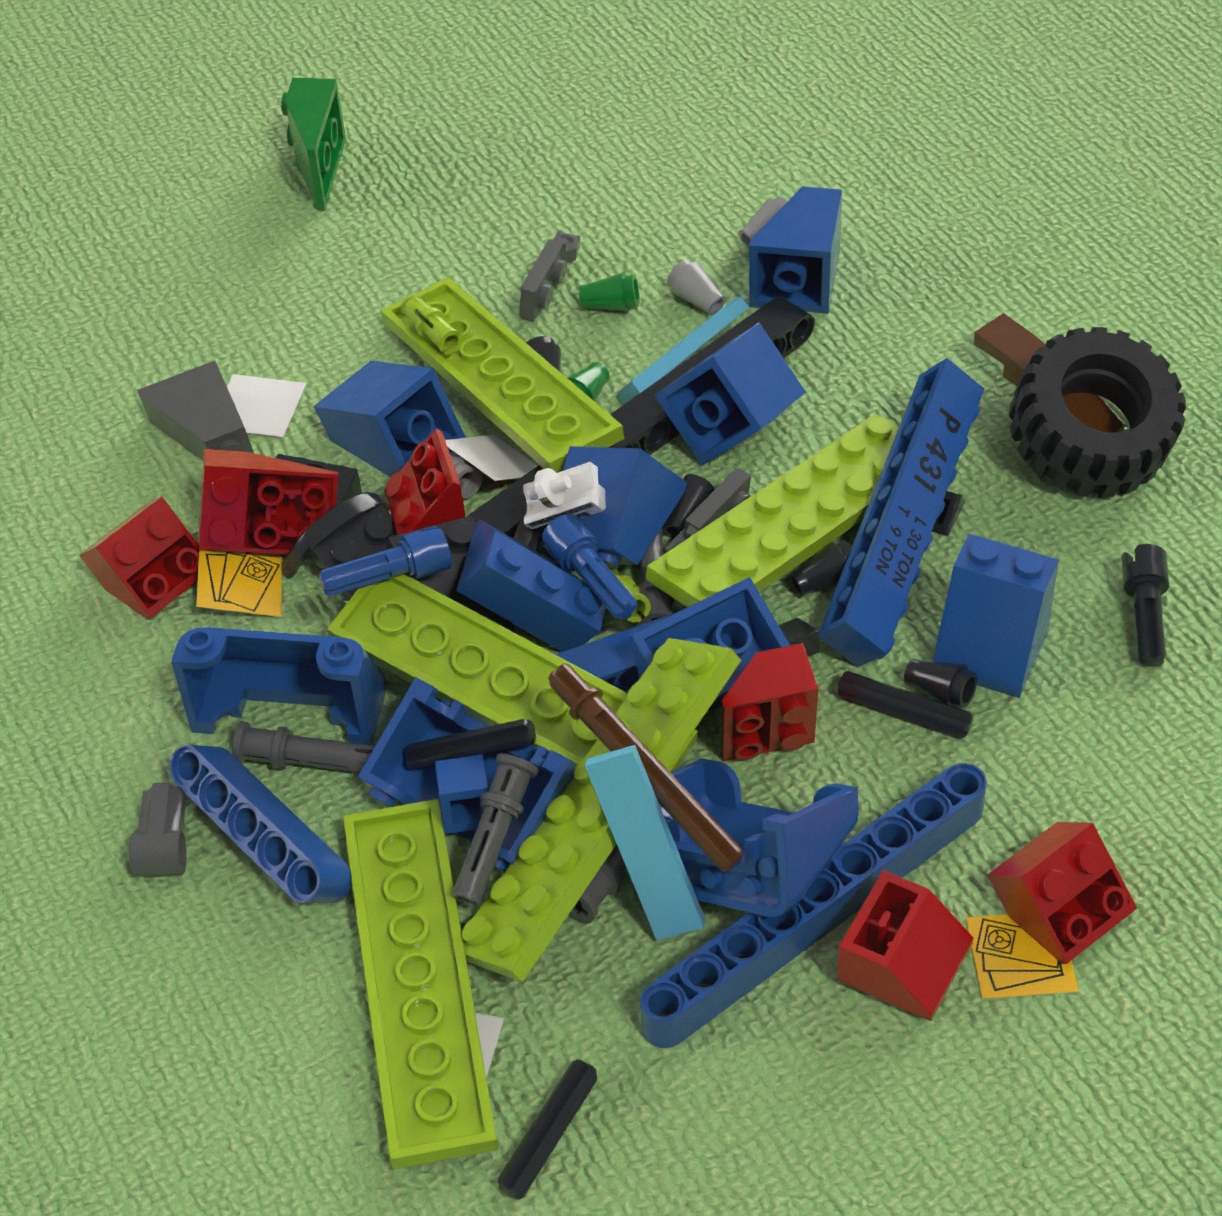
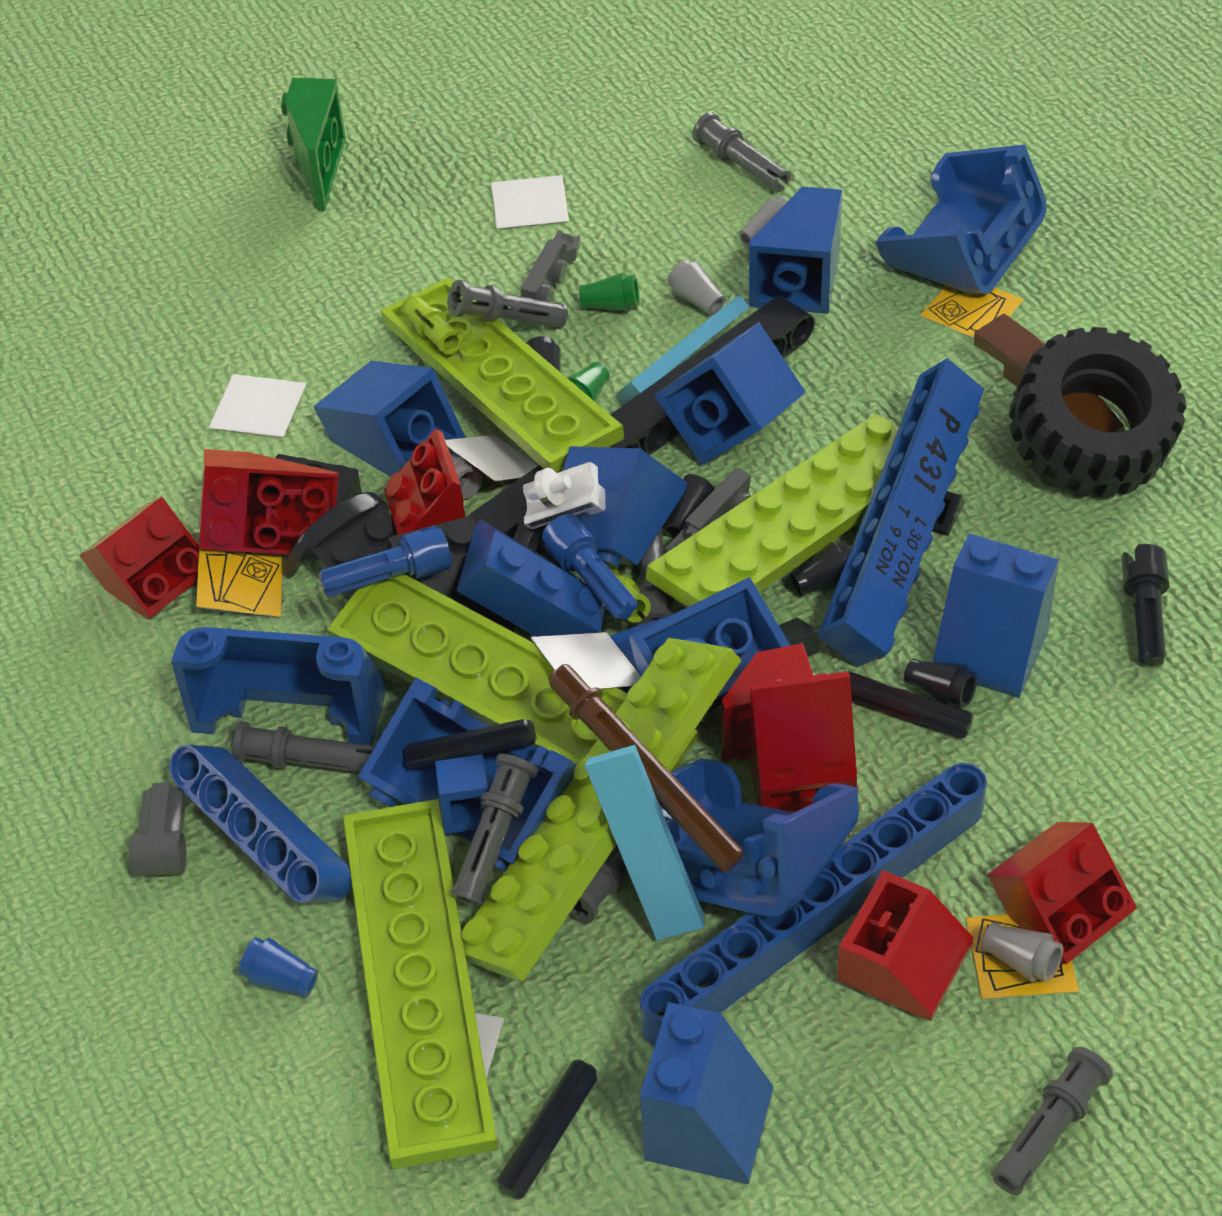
dark grey slope [137,360,254,460] -> none
none -> blue cone [238,937,319,998]
none -> dark grey pin [447,280,568,329]
none -> white sticker [491,175,569,229]
none -> white sticker [531,632,641,689]
none -> blue slope [640,1002,773,1184]
none -> dark grey pin [693,112,791,193]
none -> red slope [750,671,857,813]
none -> blue windscreen [875,144,1046,295]
none -> yellow sticker [919,286,1024,338]
none -> light grey cone [982,922,1063,982]
none -> dark grey pin [991,1047,1113,1195]

